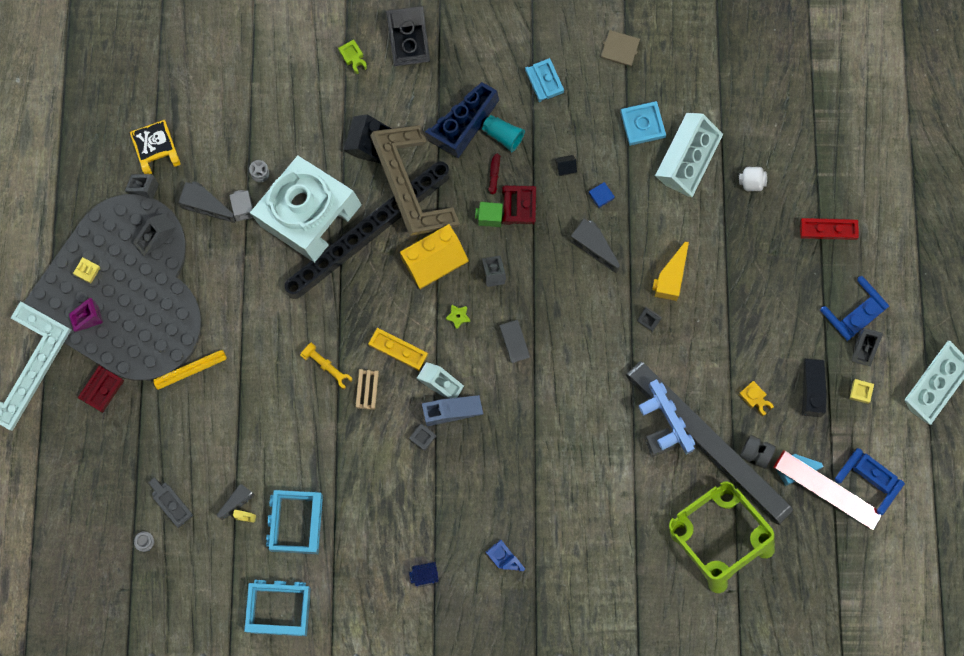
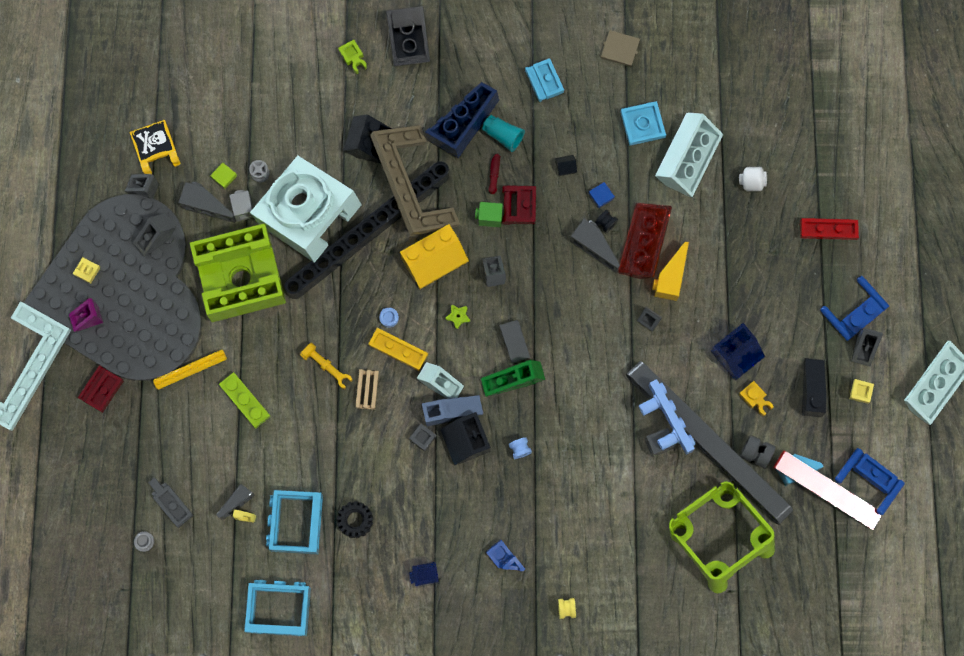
none -> lime piece [190,223,286,322]
none -> lime tile [210,162,237,189]
none -> lime plate [219,372,271,429]
none -> black tyre [337,501,373,539]
none -> light blue tile [379,308,399,328]
none -> black slope [440,412,491,466]
none -> green slope [481,360,545,397]
none -> light blue wheel [509,437,532,459]
none -> light yellow wheel [558,598,576,619]
none -> black wheel [595,210,619,233]
none -> clear red slope [618,203,672,279]
none -> clear blue slope [711,323,765,381]

